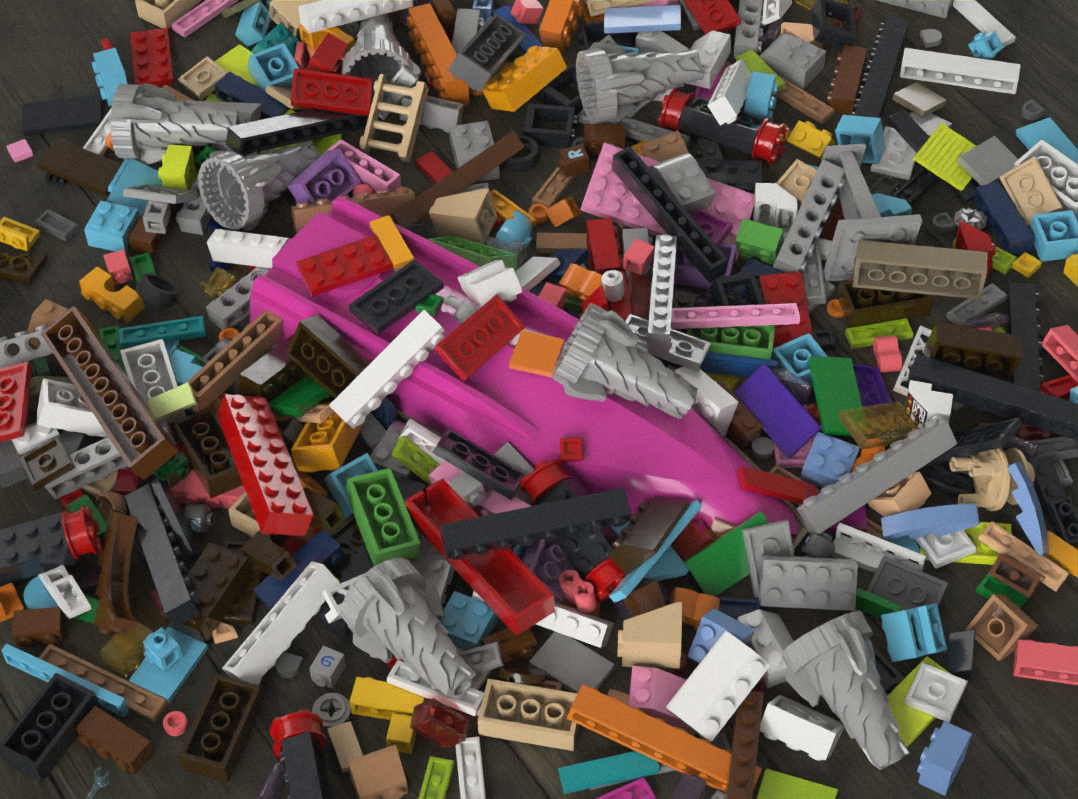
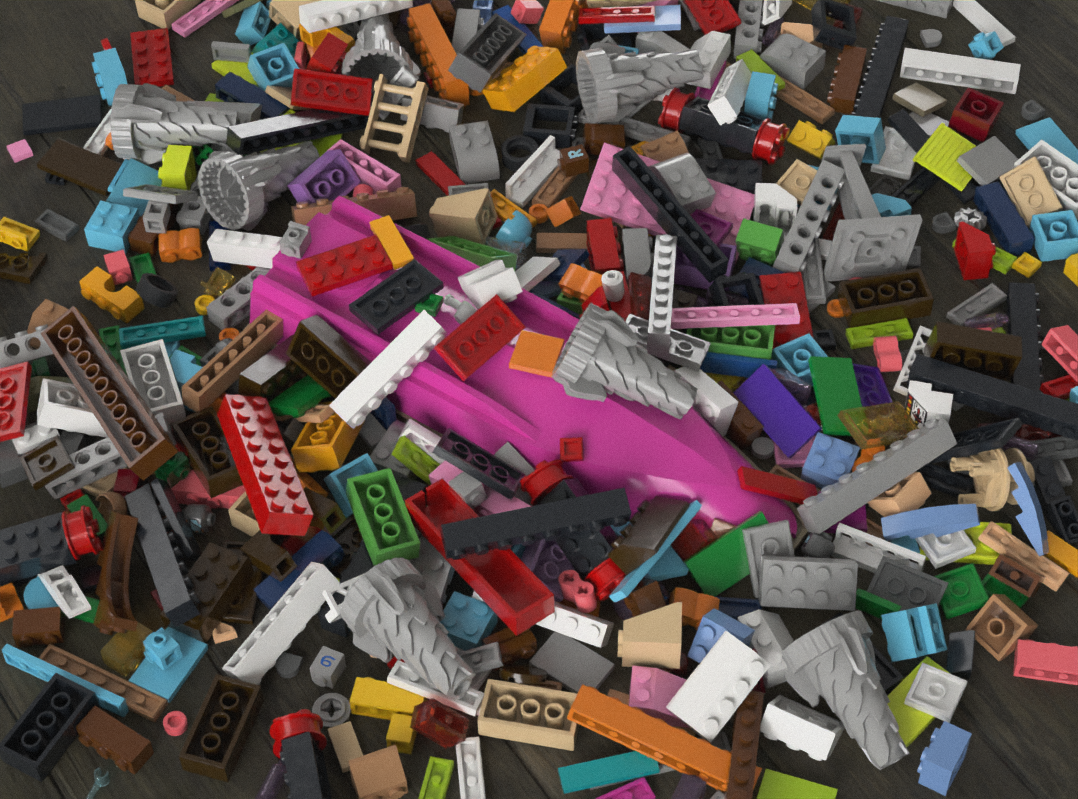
yellowish green tile [148,382,197,421] -> none
tan tile [178,56,227,100] -> none
reddish brown tile [391,130,525,227] -> none
coral brick [538,282,566,310] -> none
coral brick [623,238,655,277] -> none
dark tan brick [853,240,988,300] -> none
none -> orange brick [159,228,202,263]
none -> yellow tile [195,295,215,315]
none -> light grey tile [211,41,251,63]
none -> light grey brick [280,221,312,259]
none -> white fence [505,135,560,208]
none -> red tile [578,6,656,24]
none -> green tile [933,563,989,620]
none -> dark red brick [948,87,1004,142]

